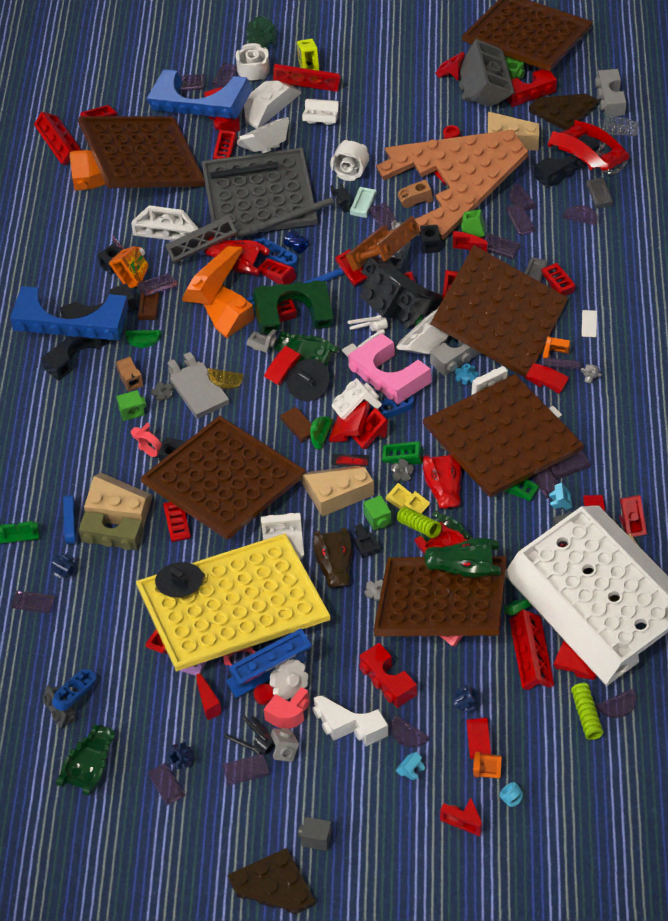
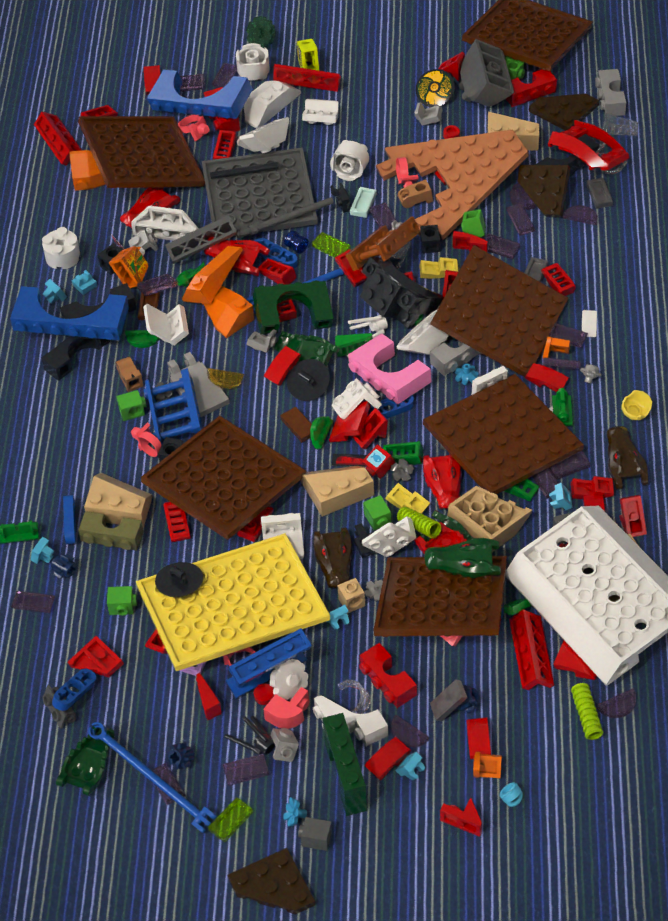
none -> medium azure tile [31,537,54,564]
none -> white brick [42,227,80,269]
none -> medium azure tile [43,279,67,304]
none -> red wing [67,636,124,677]
none -> medium azure tile [72,270,97,295]
none -> blue hinge [88,722,217,833]
none -> bright green brick [107,586,137,616]
none -> red animal [120,187,180,229]
none -> light grey bracket [128,229,158,251]
none -> red slope [143,65,161,95]
none -> white bracket [143,304,189,346]
none -> blue fence [144,368,203,444]
none -> green plate [176,262,205,286]
none -> coral piece [178,114,210,141]
none -> clear neon green tile [208,797,253,843]
none -> red slope [237,506,273,542]
none -> dark azure plant [283,797,307,827]
none -> clear neon green tile [312,232,351,258]
none -> dark green arch [323,713,367,816]
none -> medium azure tile [326,605,349,630]
none -> green slope [335,333,373,357]
none -> tan brick [337,578,365,614]
none -> clear helmet [337,680,371,714]
none -> red brick [362,444,396,479]
none -> white bracket [362,517,416,557]
none -> red slope [364,737,412,780]
none -> coral piece [396,157,419,188]
none -> light grey bracket [415,102,443,126]
none -> shield [416,69,454,107]
none -> light yellow slope [419,257,458,279]
none -> flat silver tile [430,680,467,721]
none -> tan wedge [447,486,532,552]
none -> dark brown plate [517,165,570,217]
none -> clear purple tile [549,323,588,348]
none -> green hinge [552,388,573,426]
none -> red slope [571,476,614,499]
none -> dark brown animal [607,426,649,490]
none -> light yellow hair [621,390,652,420]

